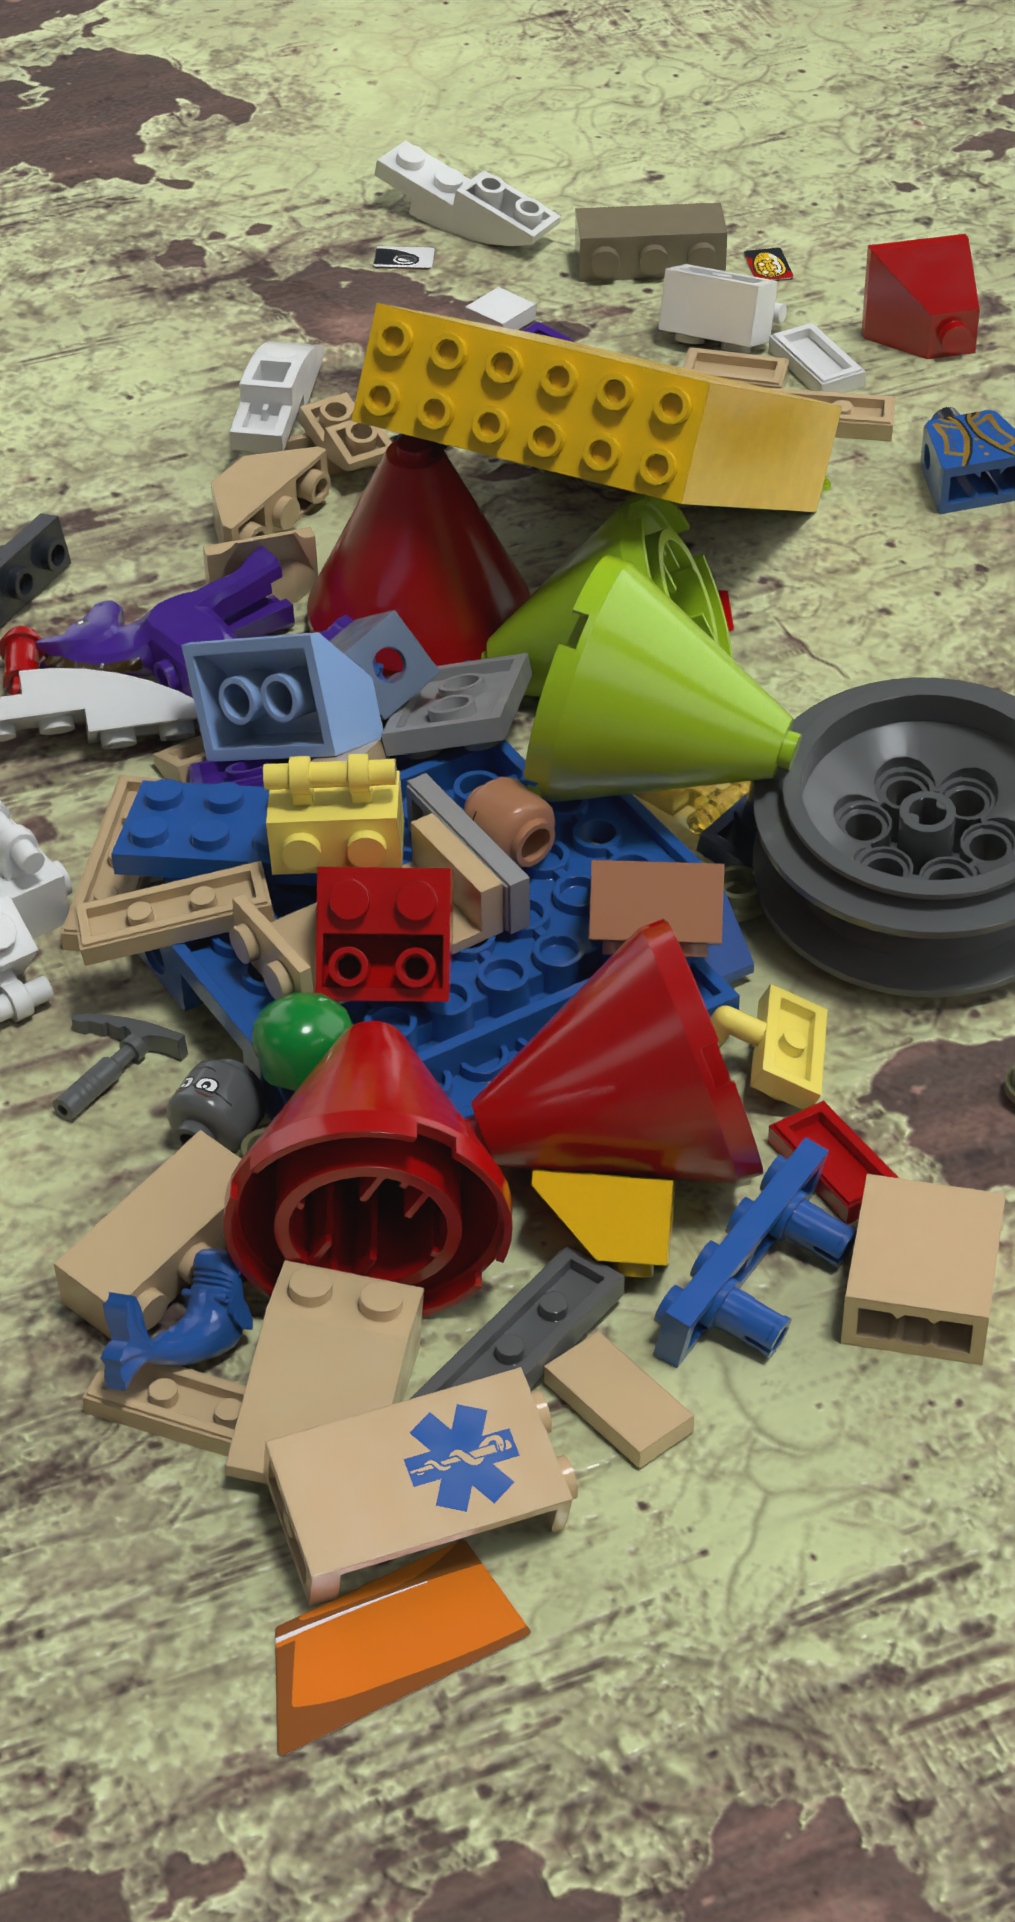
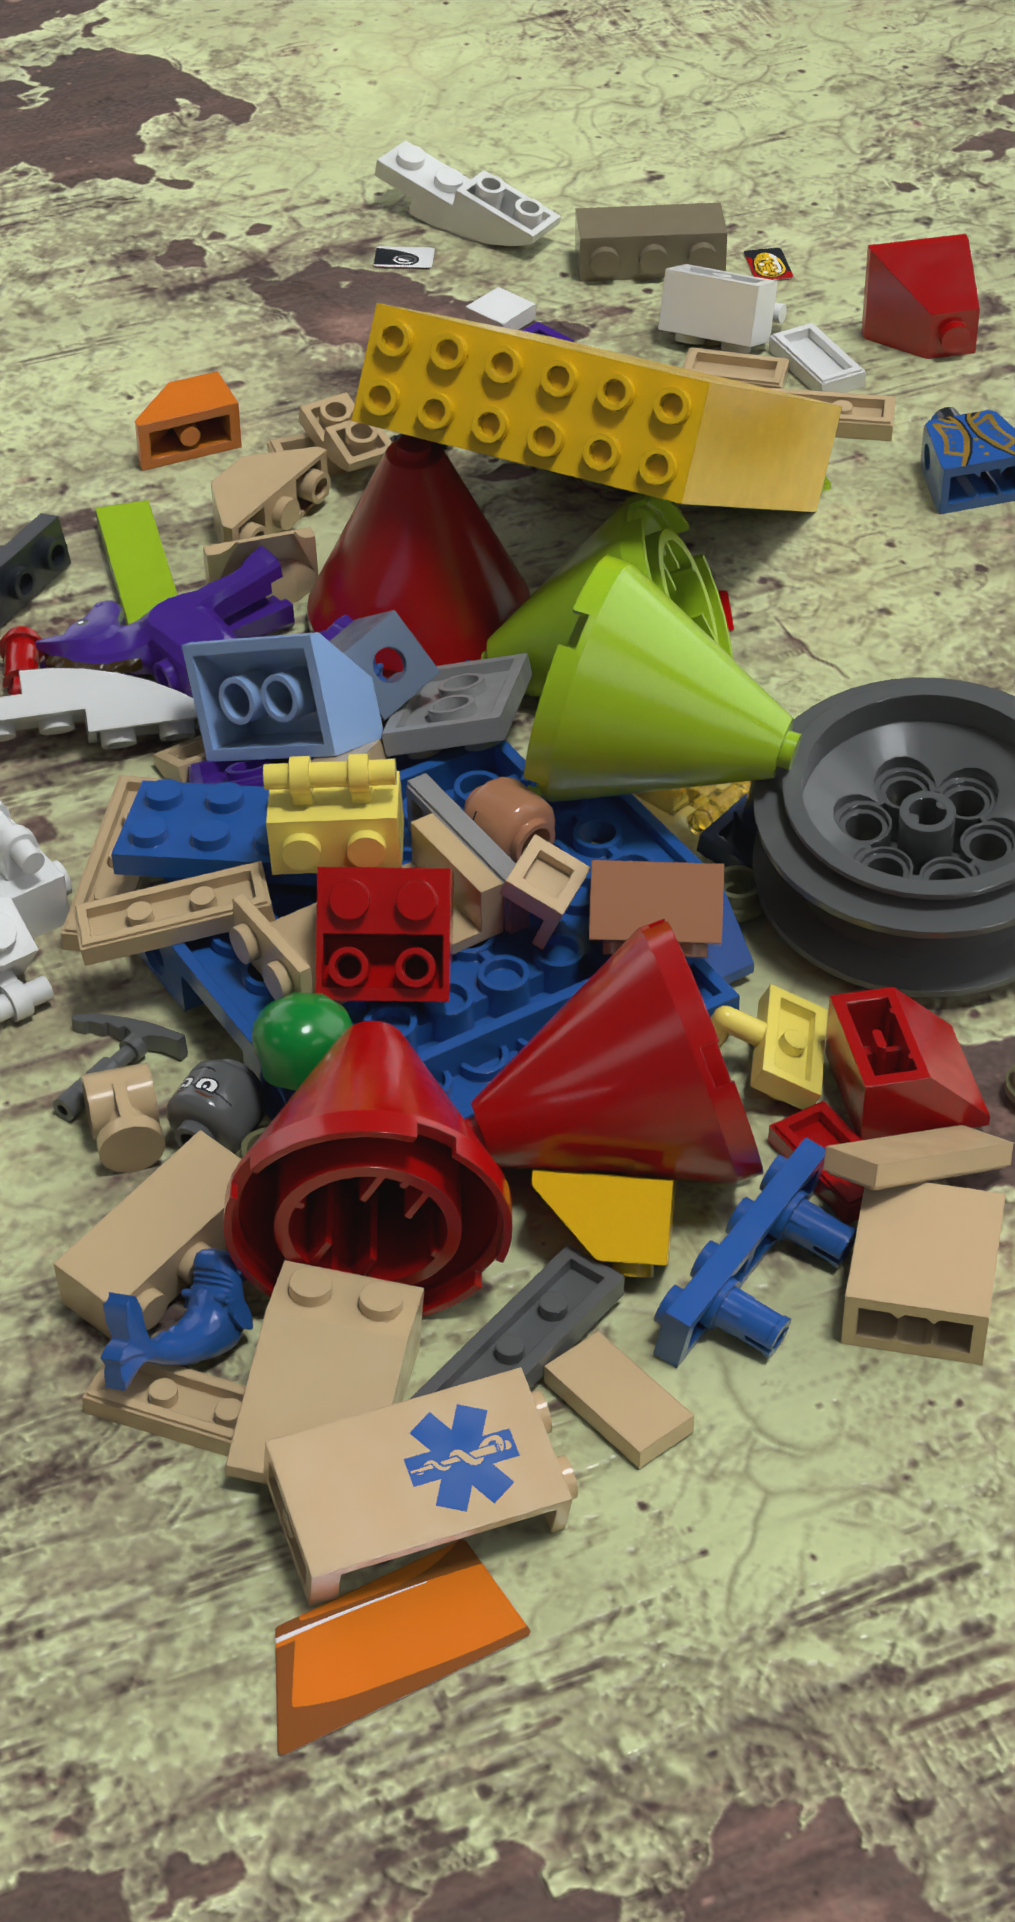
white slope [229,341,324,454] -> none
none -> tan piece [81,1062,166,1173]
none -> lime tile [95,500,178,625]
none -> orange slope [135,371,242,471]
none -> tan panel [499,834,591,950]
none -> tan tile [823,1125,1014,1190]
none -> red slope [825,987,990,1140]

